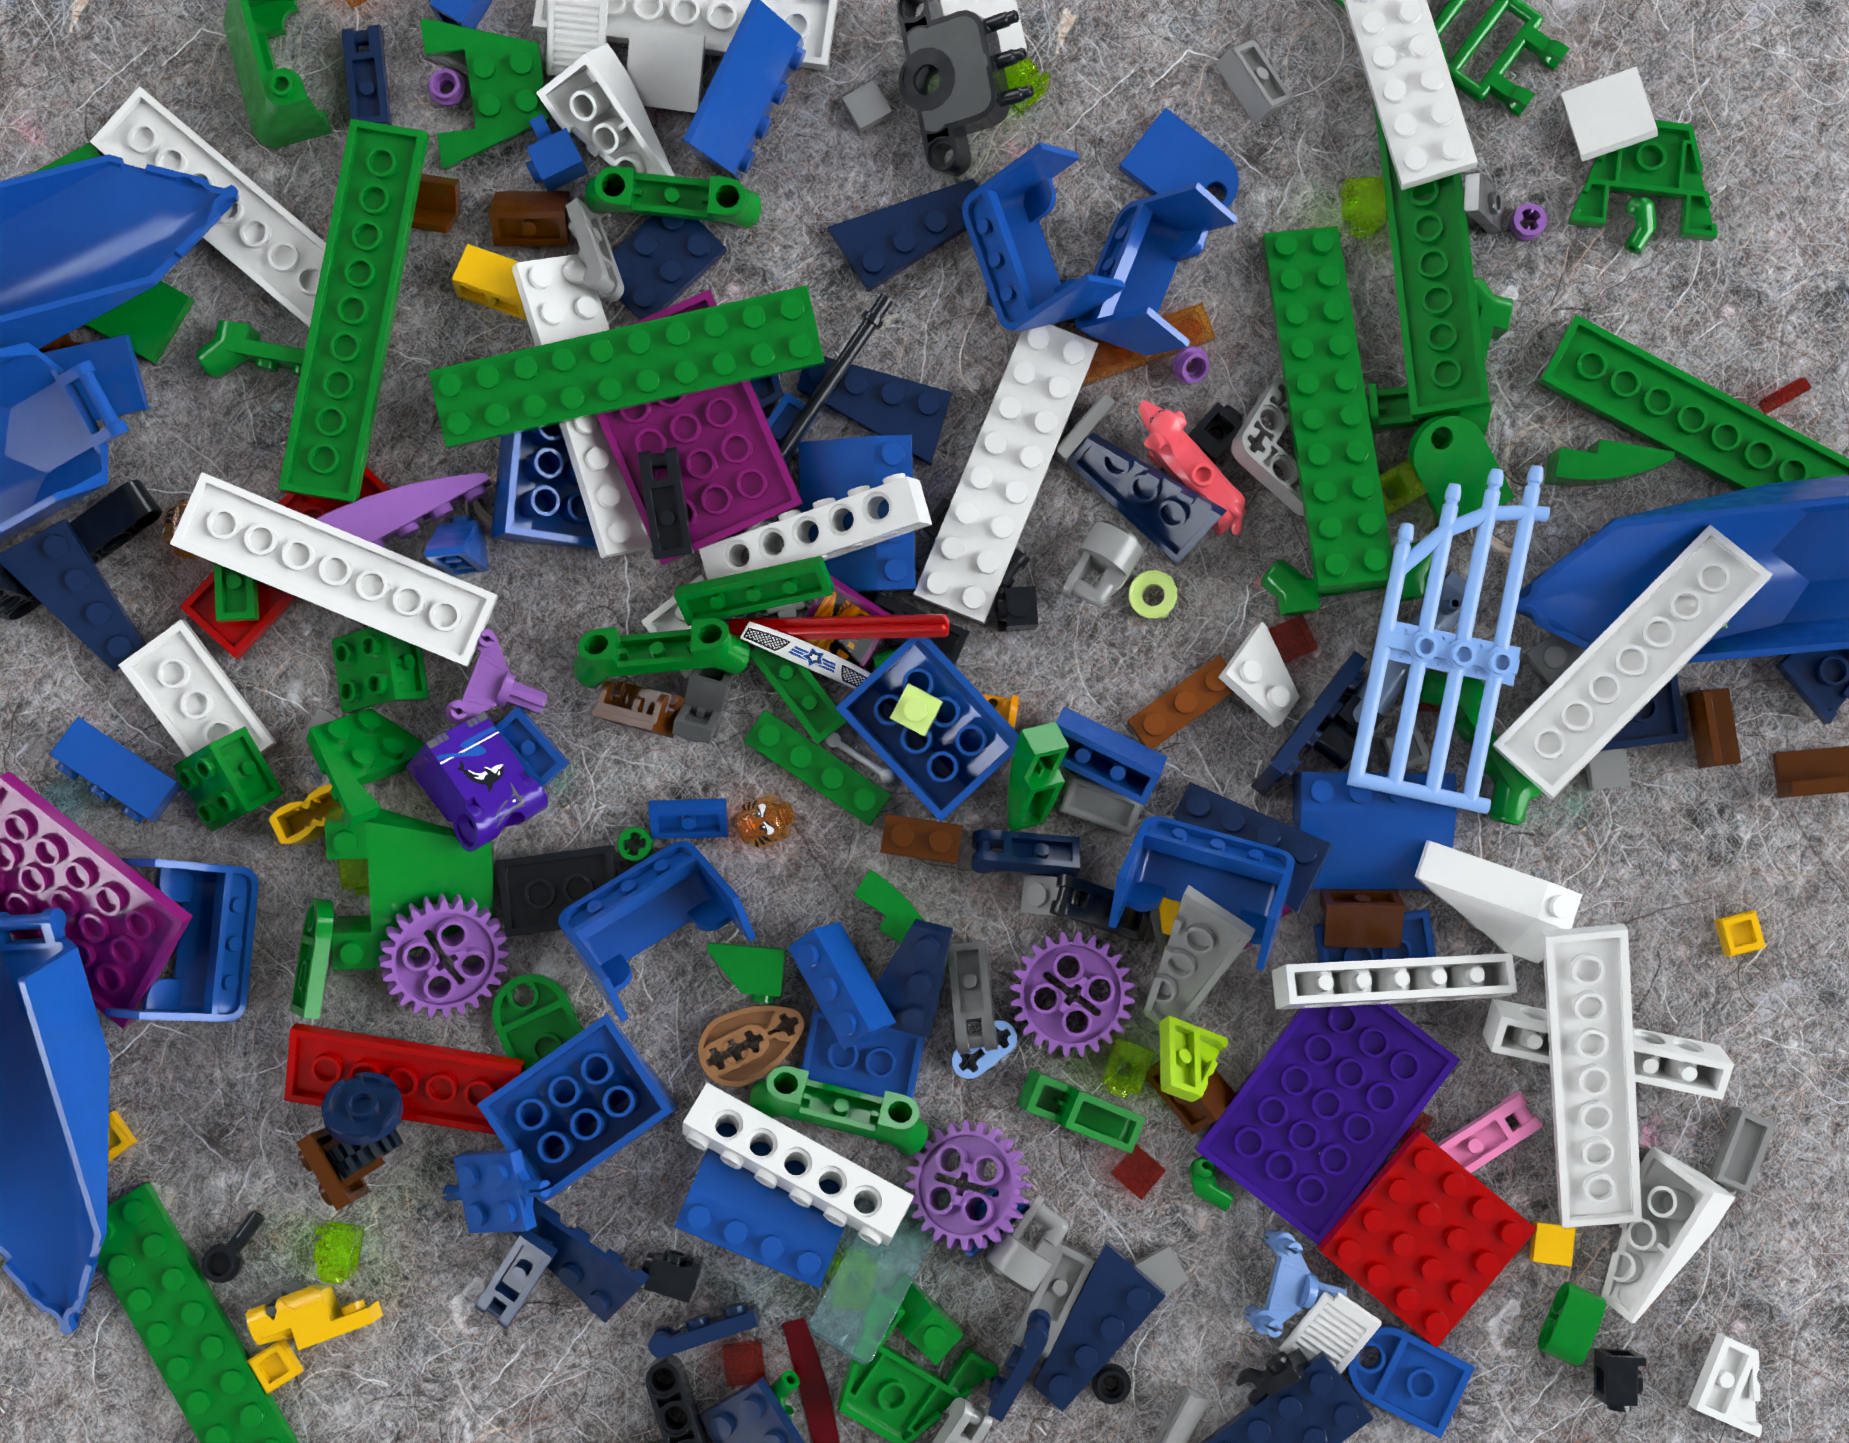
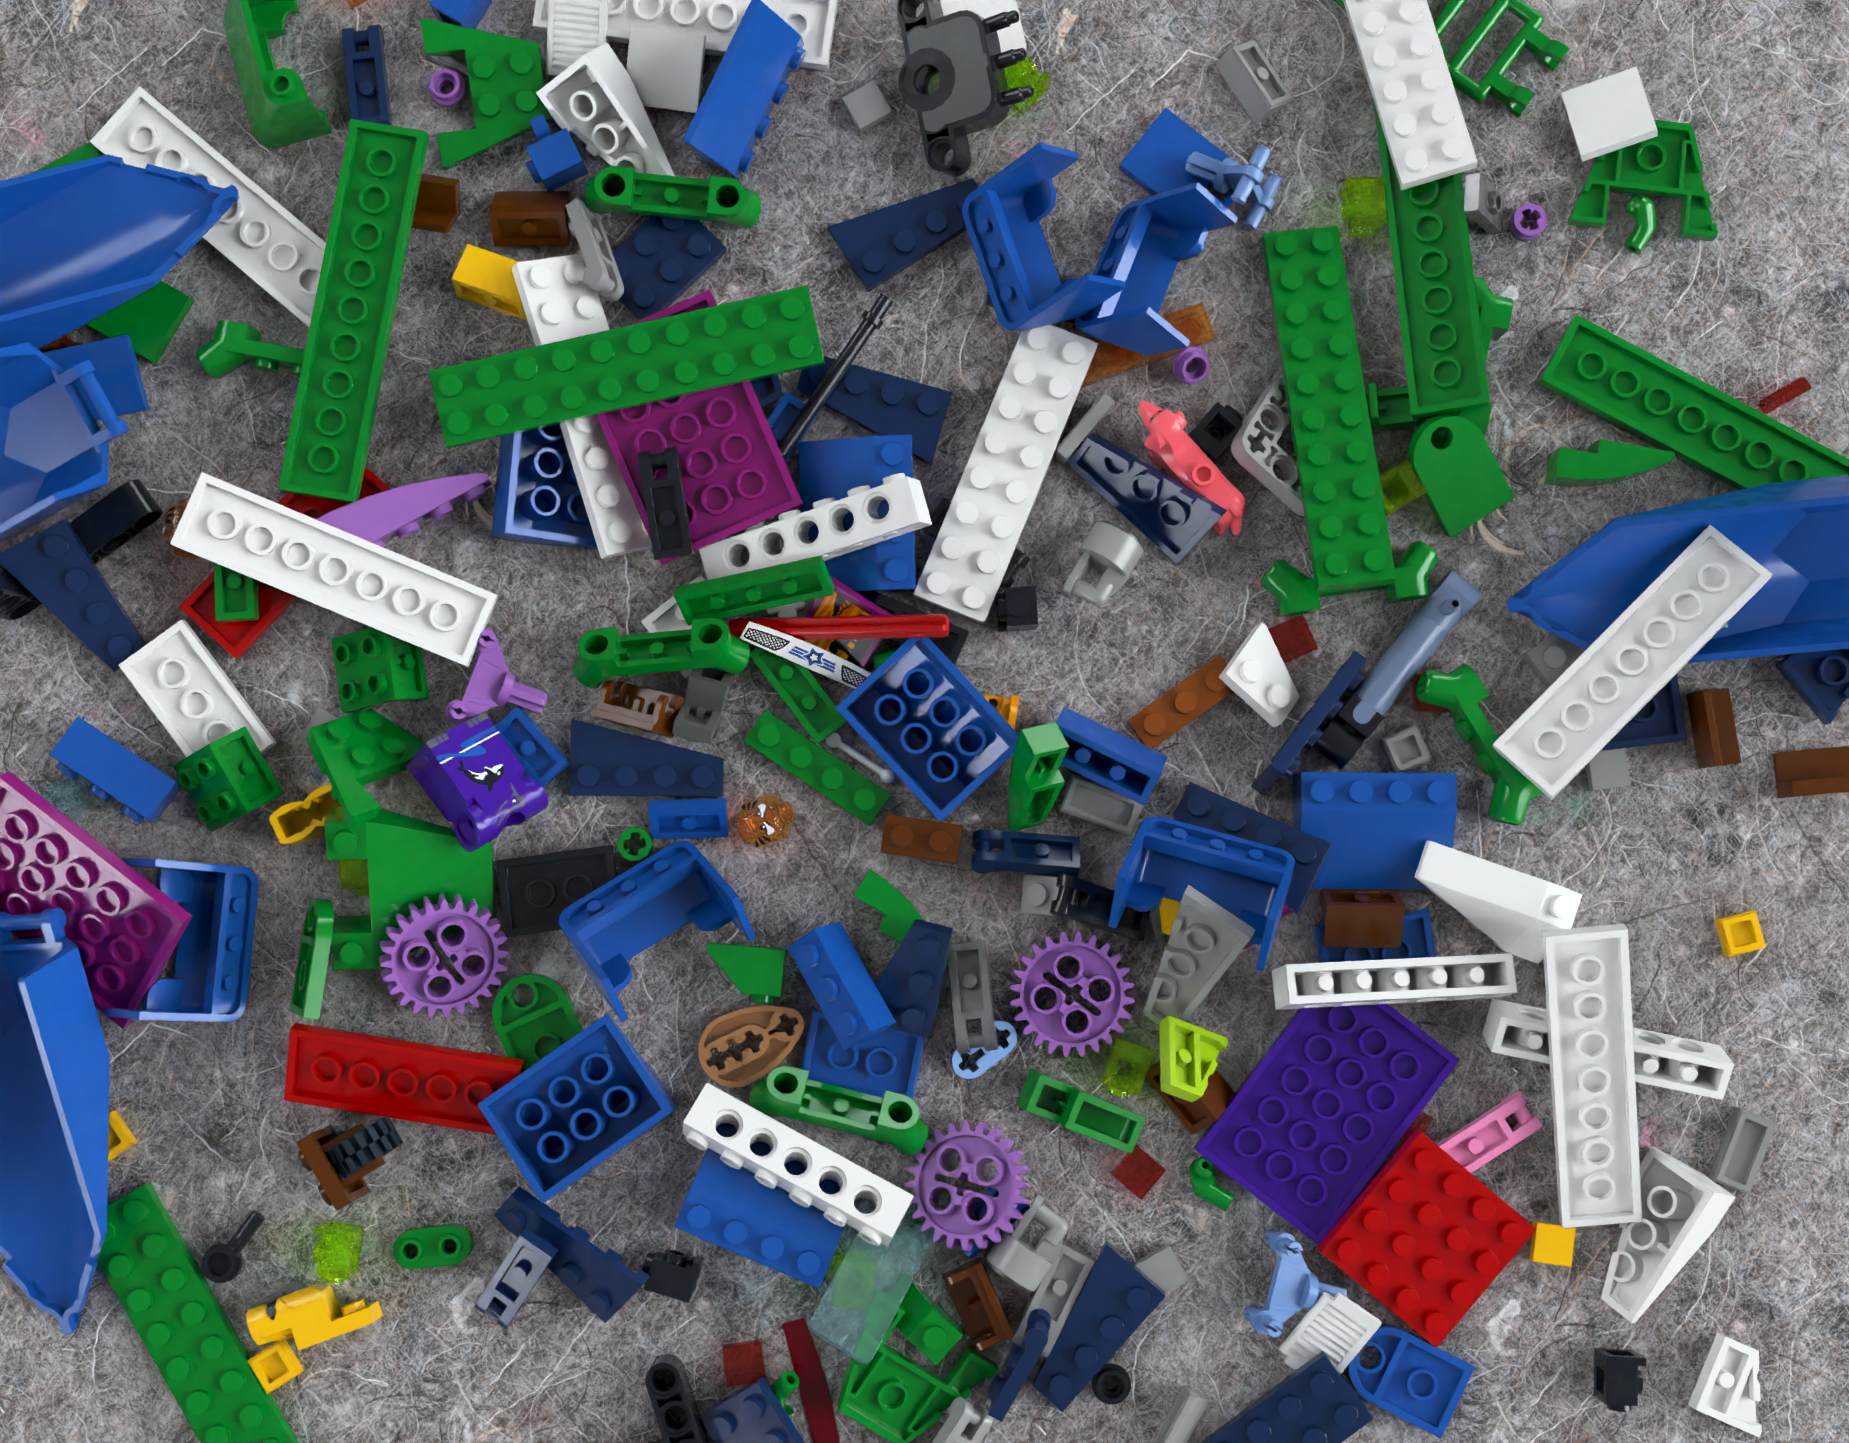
dark blue tile [321,1072,404,1145] -> none
blue slope [424,516,489,576] -> none
blue plate [442,1149,551,1233] -> none
dark blue plate [648,1302,761,1358] -> none
yellowish green plate [890,683,943,736] -> none
yellowish green piece [1129,570,1177,619] -> none
black plate [1236,1348,1308,1403] -> none
light blue piece [1347,465,1550,814] -> none
green beam [1538,1282,1606,1367] -> none
none -> green plate [393,1223,474,1270]
none -> dark blue wing [570,719,725,797]
none -> reddish brown hinge [942,1257,1014,1351]
none -> medium blue axle [1185,144,1282,231]

